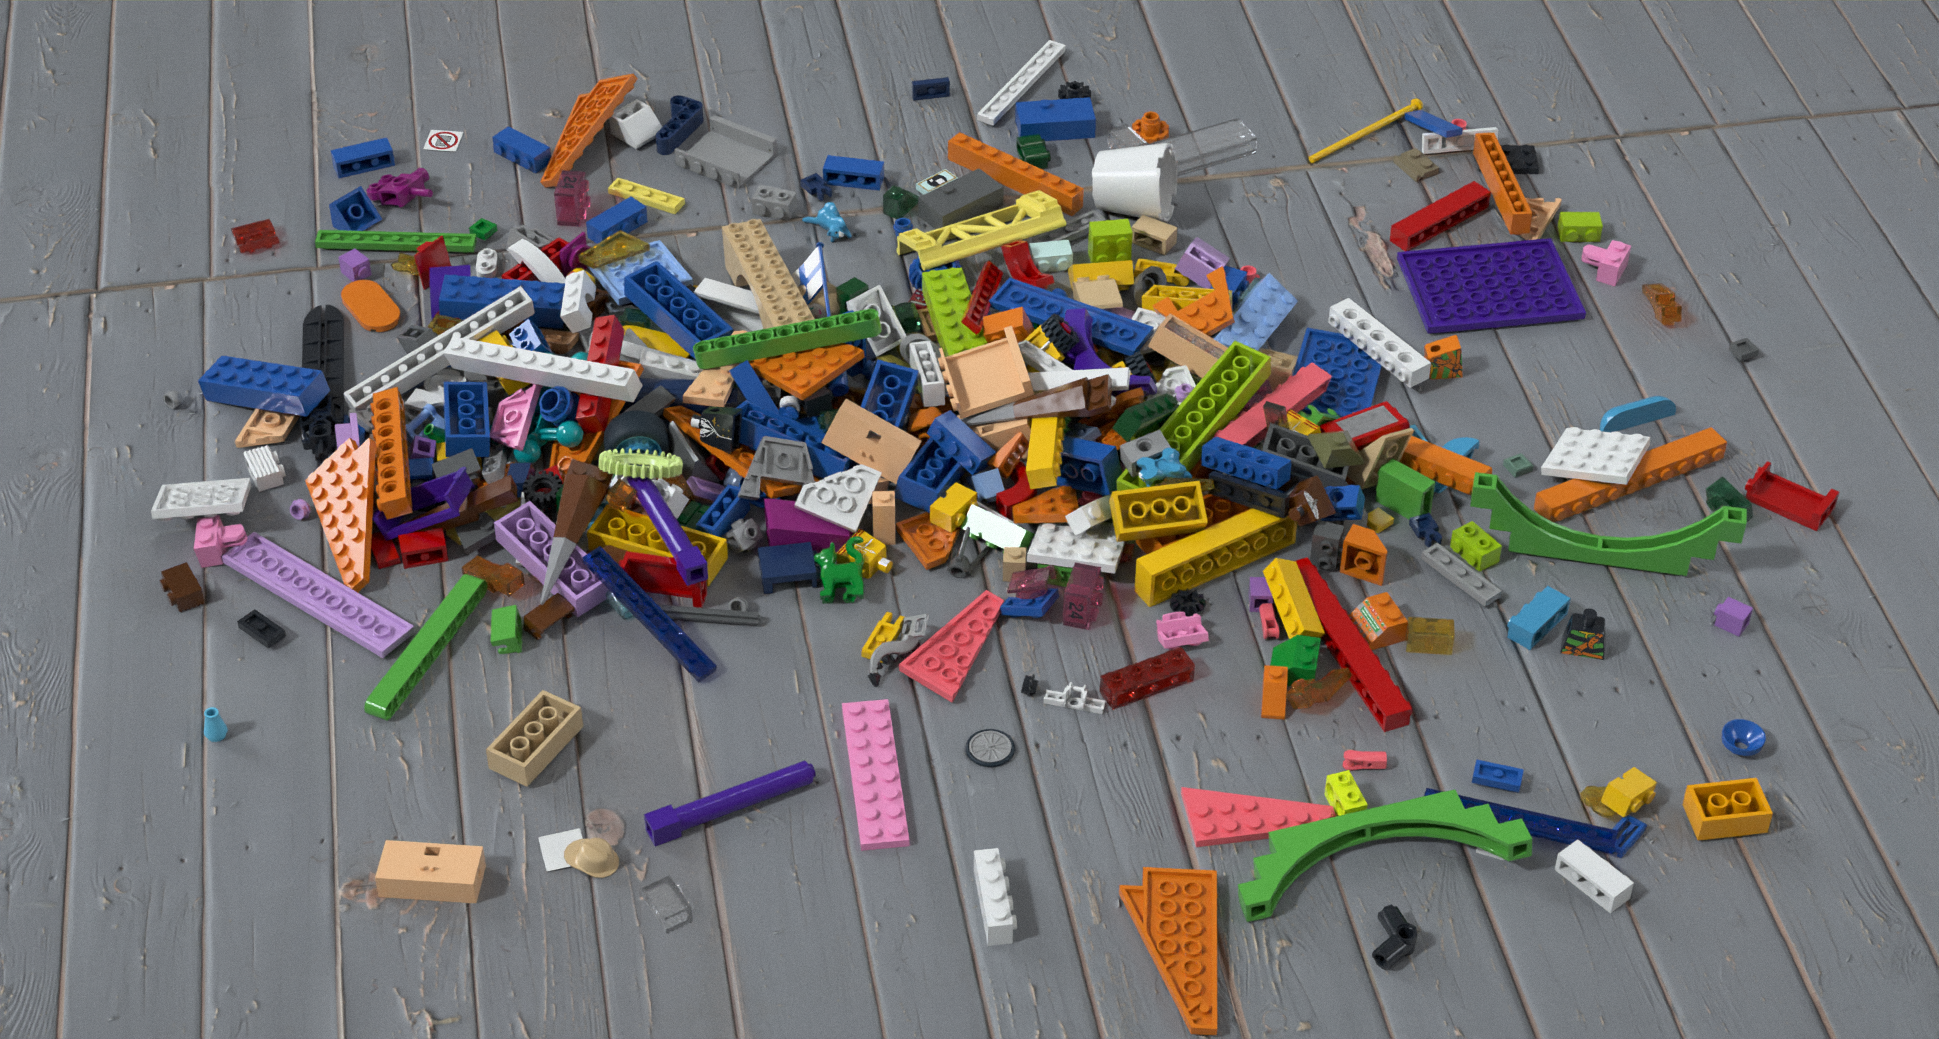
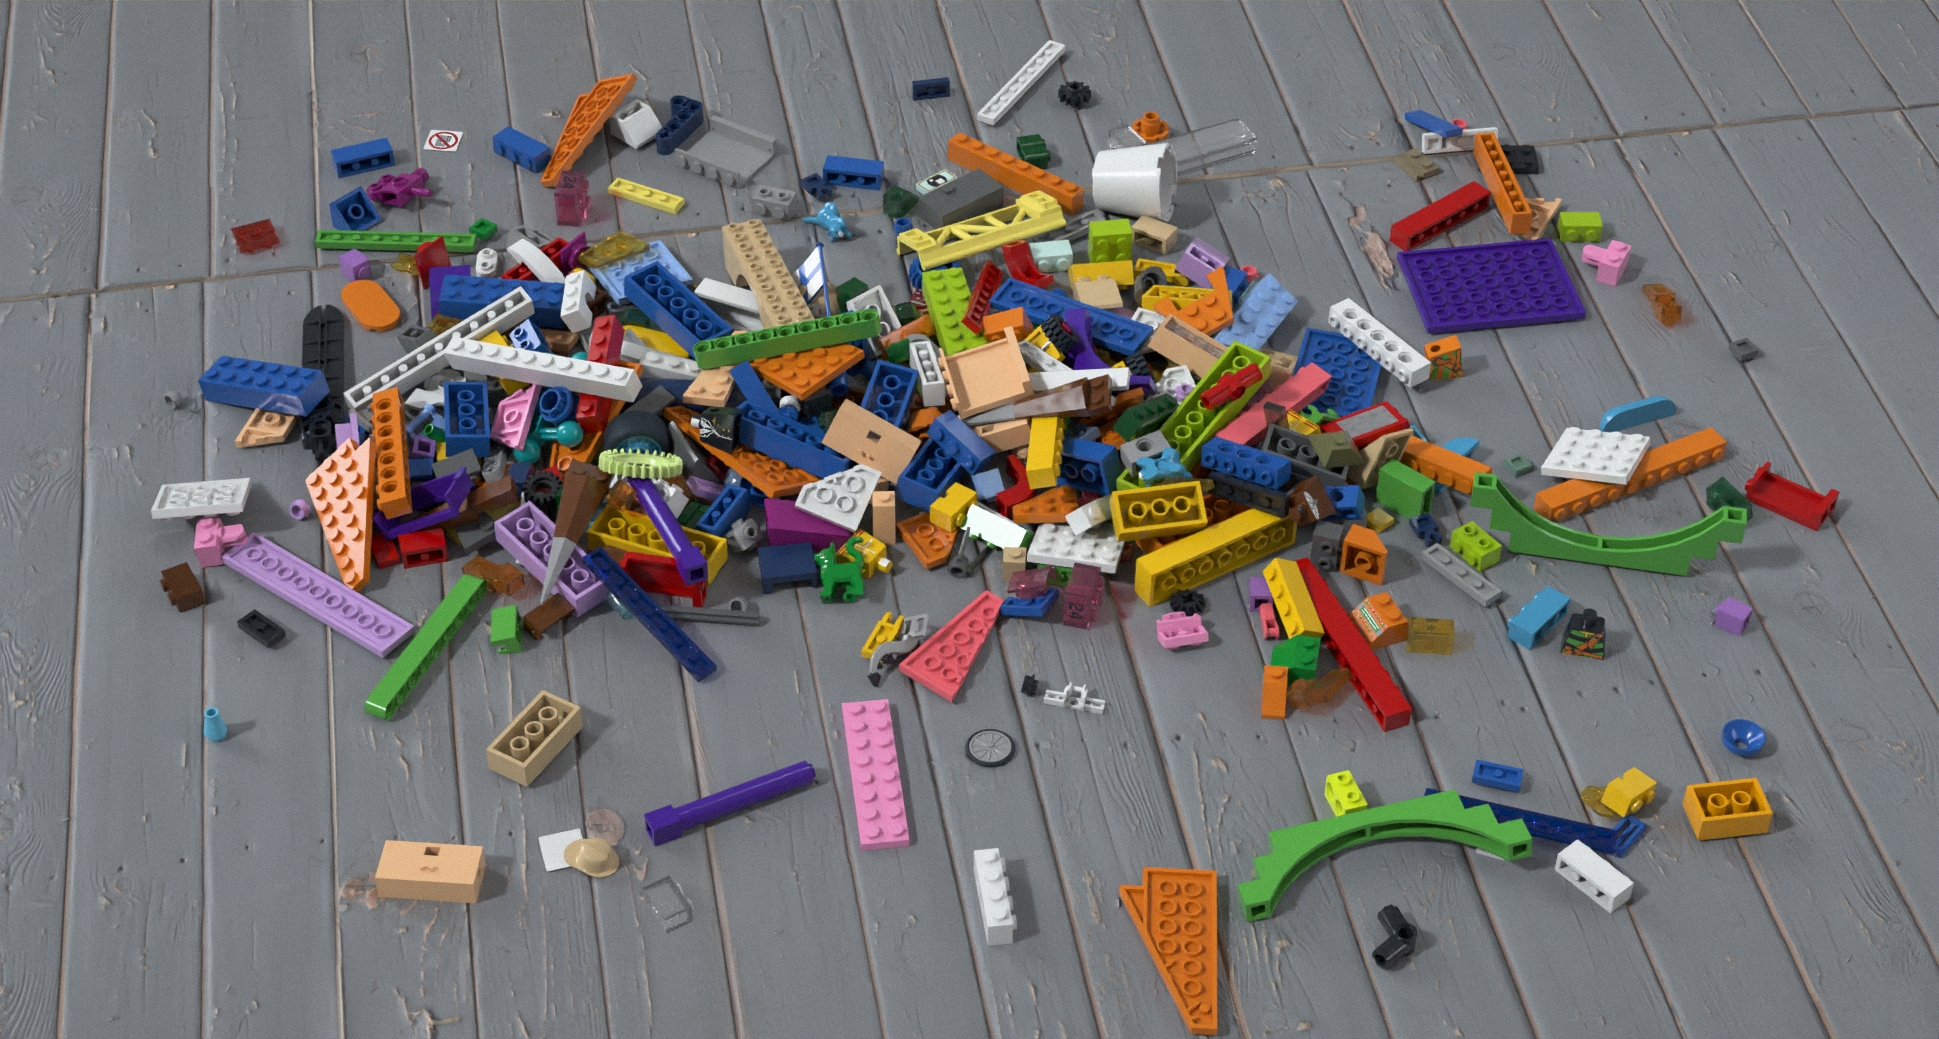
white brick [244,445,286,492] -> none
blue brick [586,197,648,248] -> none
light grey wing [738,436,816,500] -> none
orange slope [987,432,1029,479] -> none
blue brick [1015,97,1096,141] -> none
clear red brick [1100,647,1195,710] -> none
coral wing [1181,787,1336,847] -> none
yellow bar [1309,98,1423,163] -> none
coral bar [1342,750,1387,771] -> none
none -> orange plate [876,314,936,359]
none -> green brick [885,338,914,364]
none -> red piece [1200,363,1263,411]

